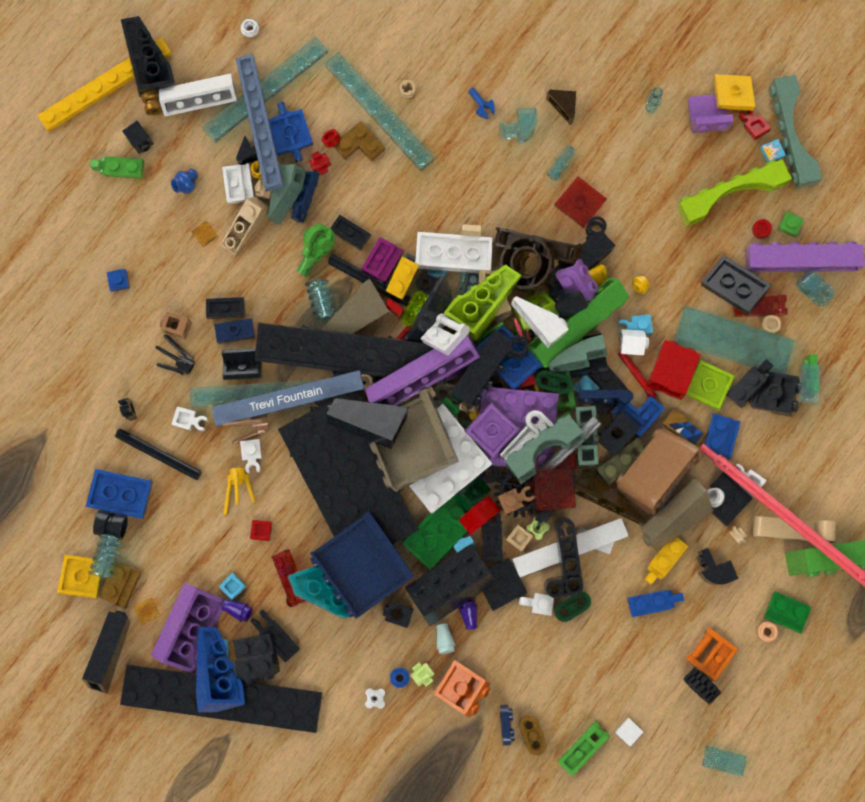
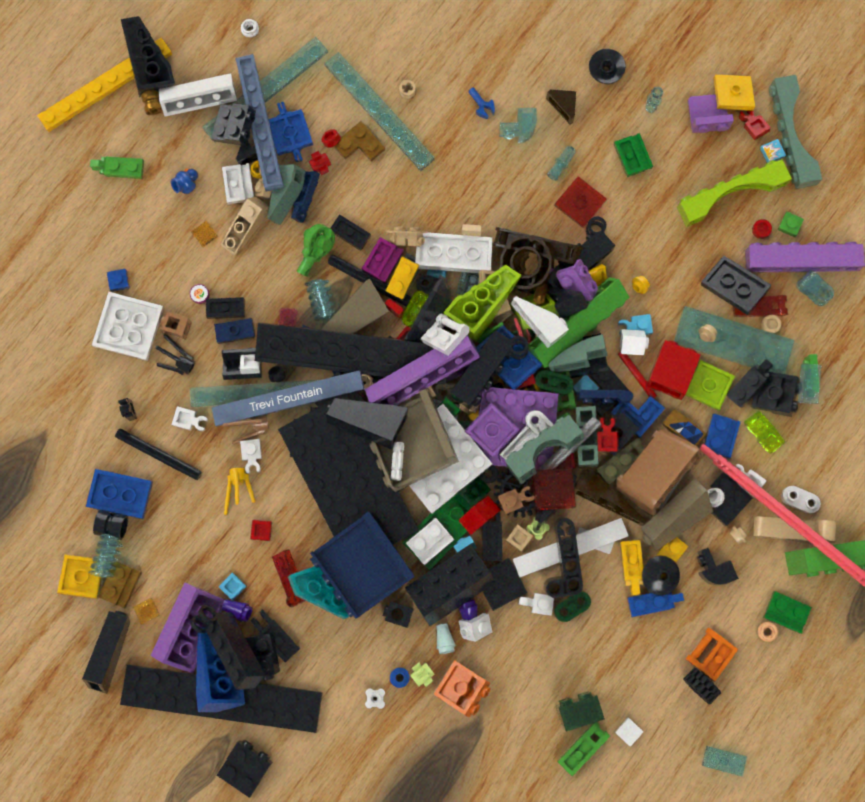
black brick [122,121,154,154] -> none
dark blue plate [500,704,515,746] -> none
pearl gold plate [519,715,547,755] -> none
none -> white plate [92,292,164,361]
none -> tile [190,284,210,304]
none -> black hinge [190,605,265,690]
none -> plate [211,103,256,146]
none -> black plate [216,740,273,798]
none -> white tile [240,354,260,374]
none -> black plate [268,365,287,382]
none -> clear pink plate [278,308,298,326]
none -> tan hinge [387,226,428,247]
none -> white axle [391,442,404,481]
none -> white plate [406,518,454,565]
none -> white bracket [459,613,492,642]
none -> pearl gold axle [533,284,549,306]
none -> clear green brick [555,691,605,732]
none -> black dish [589,49,626,84]
none -> red plate [597,418,619,452]
none -> green plate [614,133,653,177]
none -> yellow hinge [620,540,643,596]
none -> black dish [642,556,680,595]
none -> tan plate [698,324,717,342]
none -> clear neon green slope [744,411,785,454]
none -> white plate [781,486,821,514]

